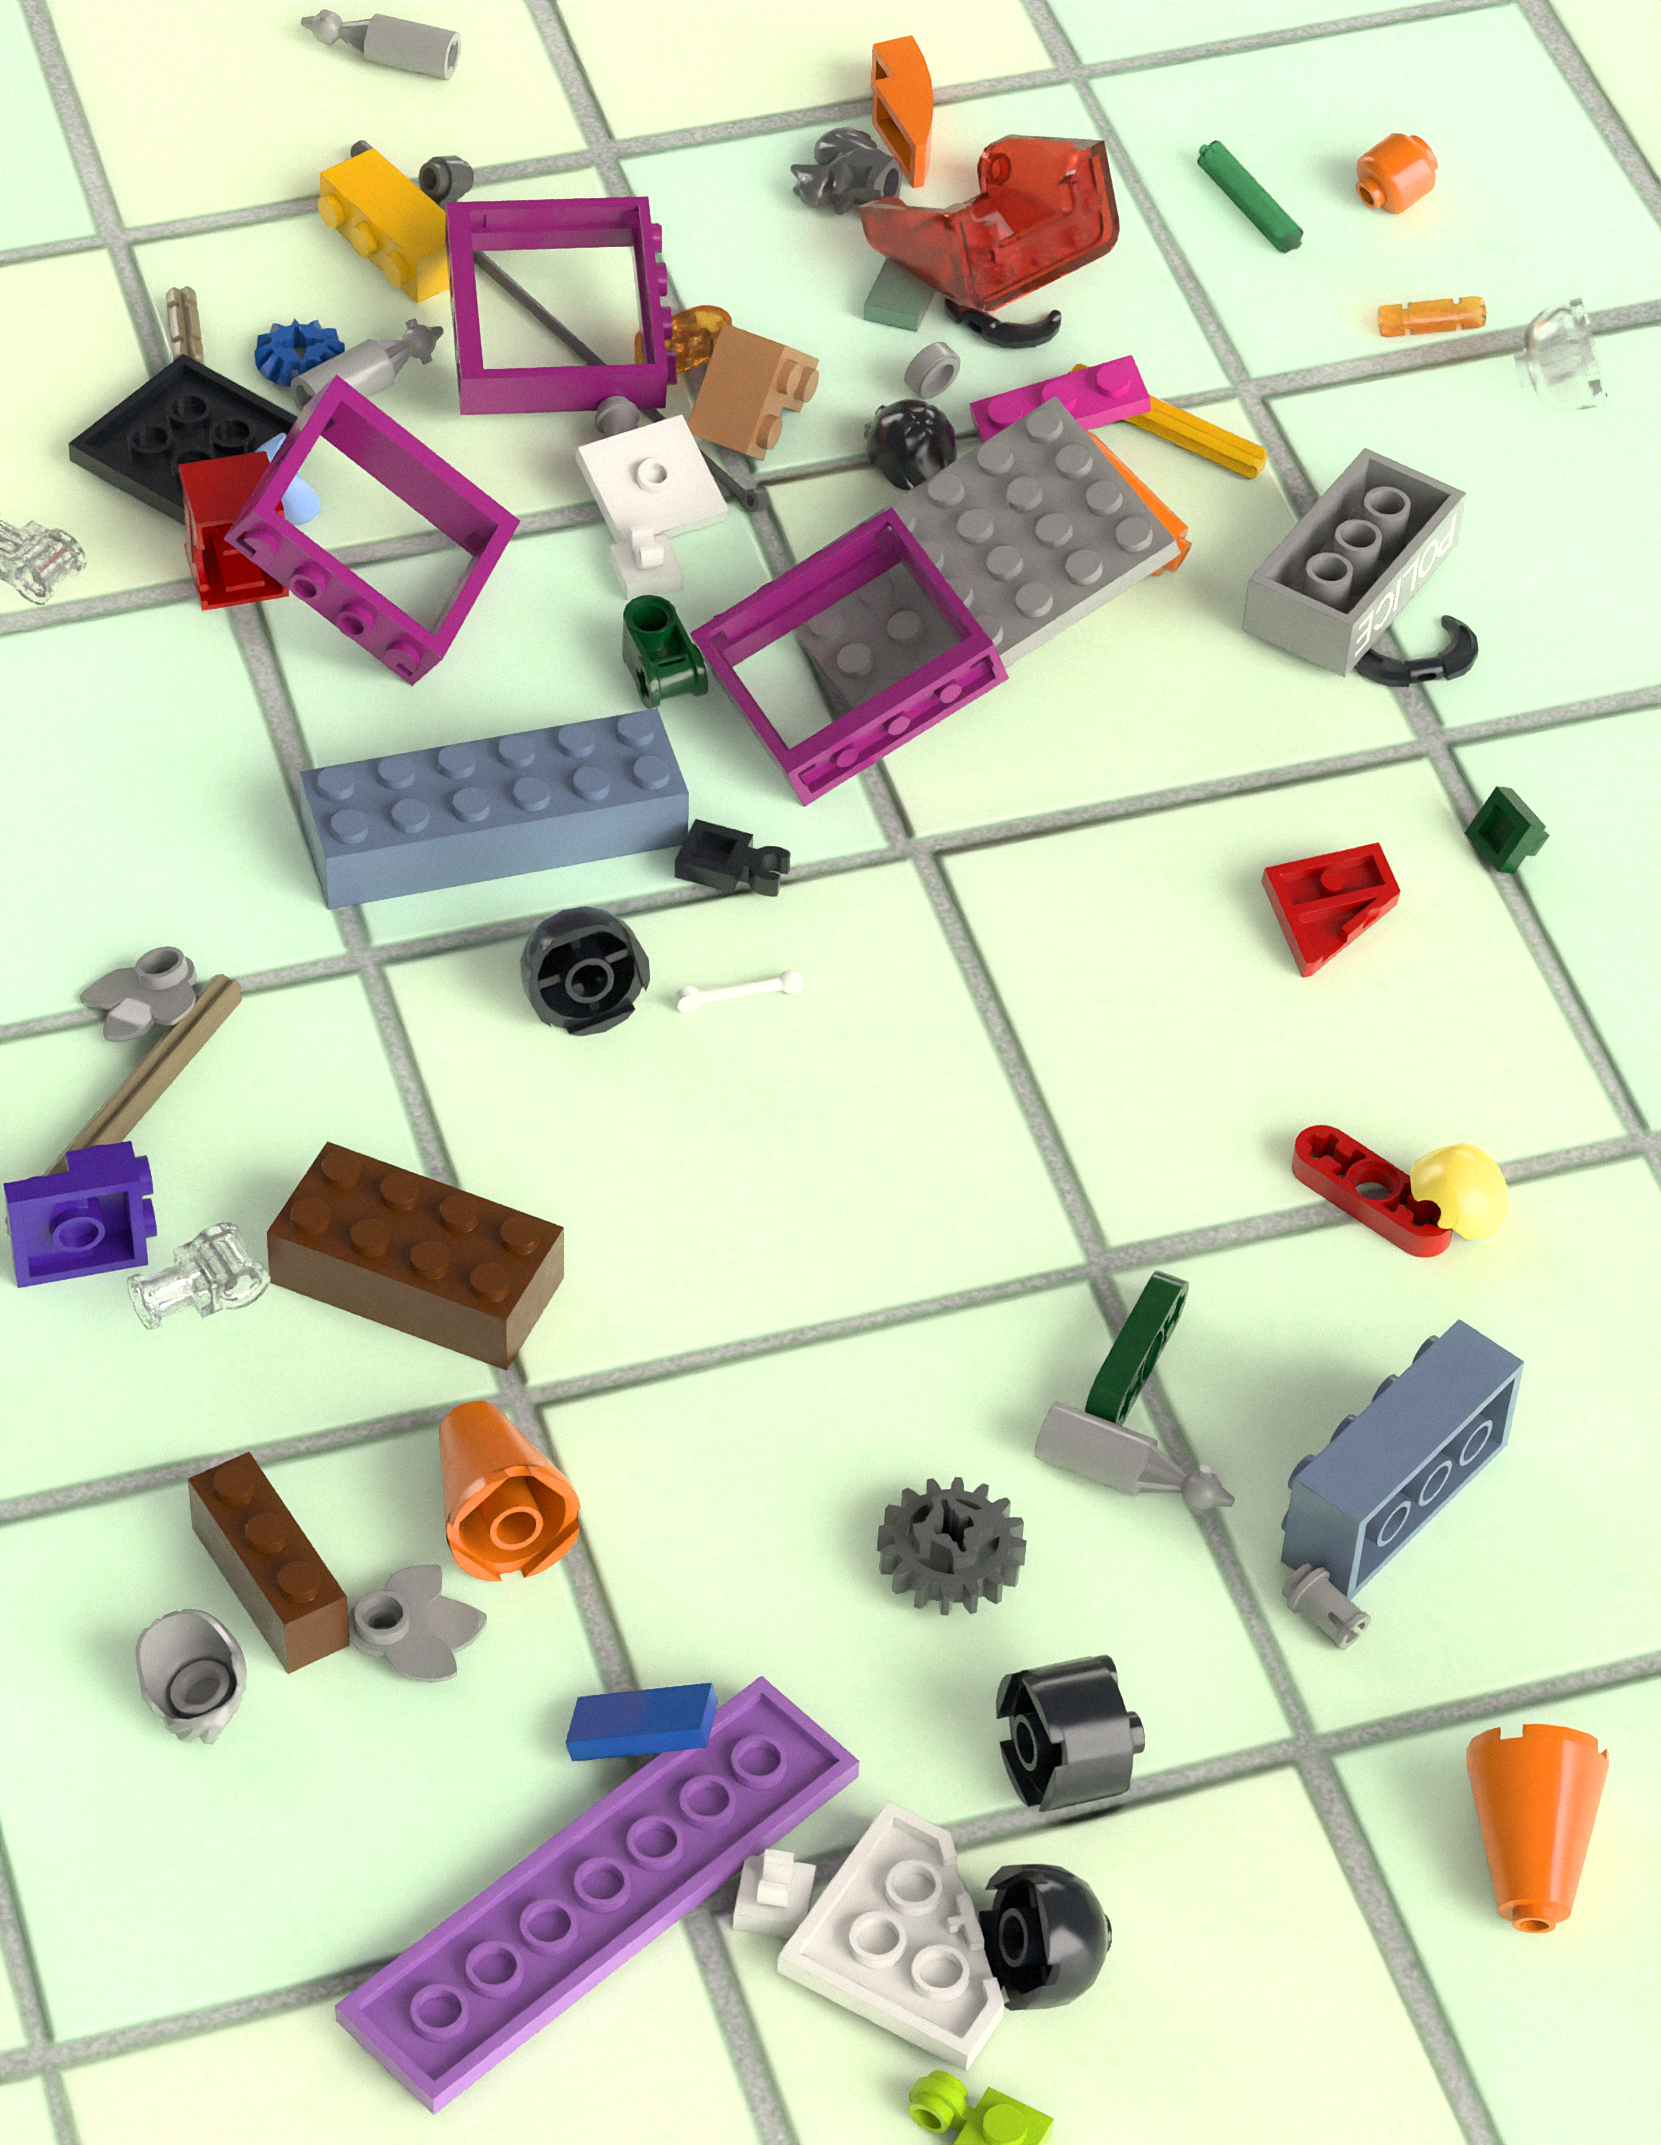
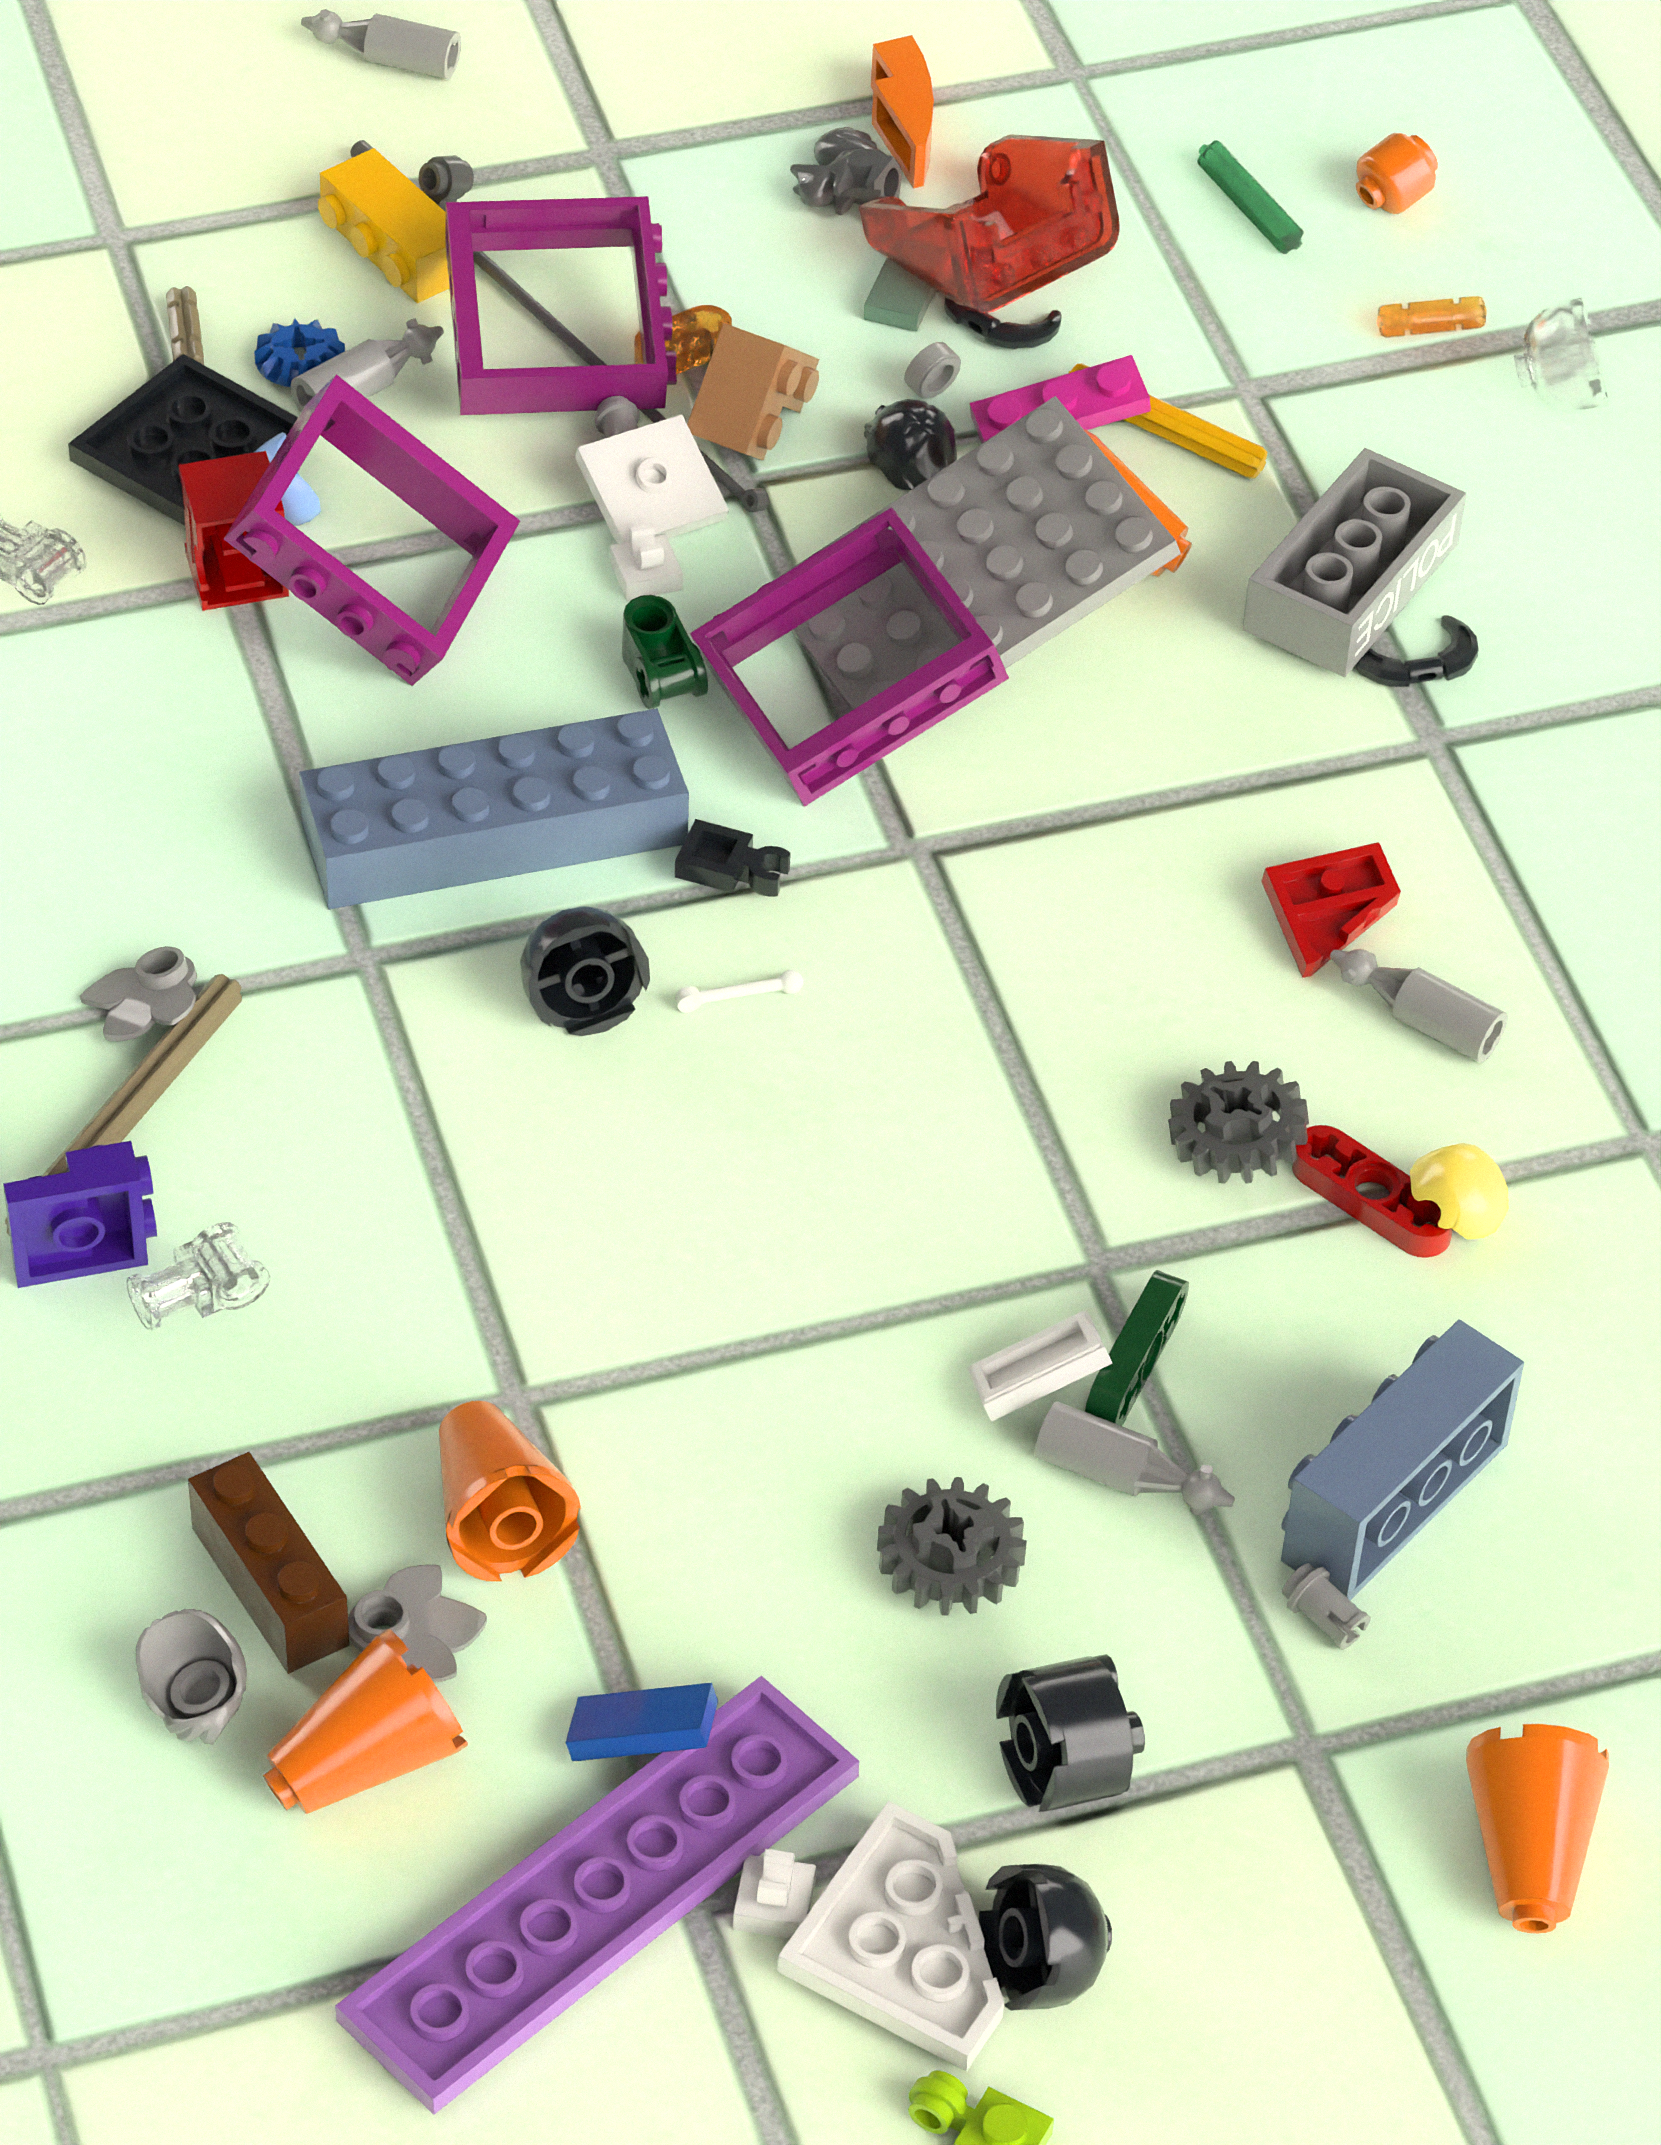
reddish brown brick [266,1141,564,1371] -> none
dark green tile [1464,786,1550,874] -> none
none -> orange cone [263,1629,468,1814]
none -> white tile [967,1310,1112,1421]
none -> dark grey gear [1168,1061,1309,1184]
none -> light grey wheel [1330,949,1508,1063]

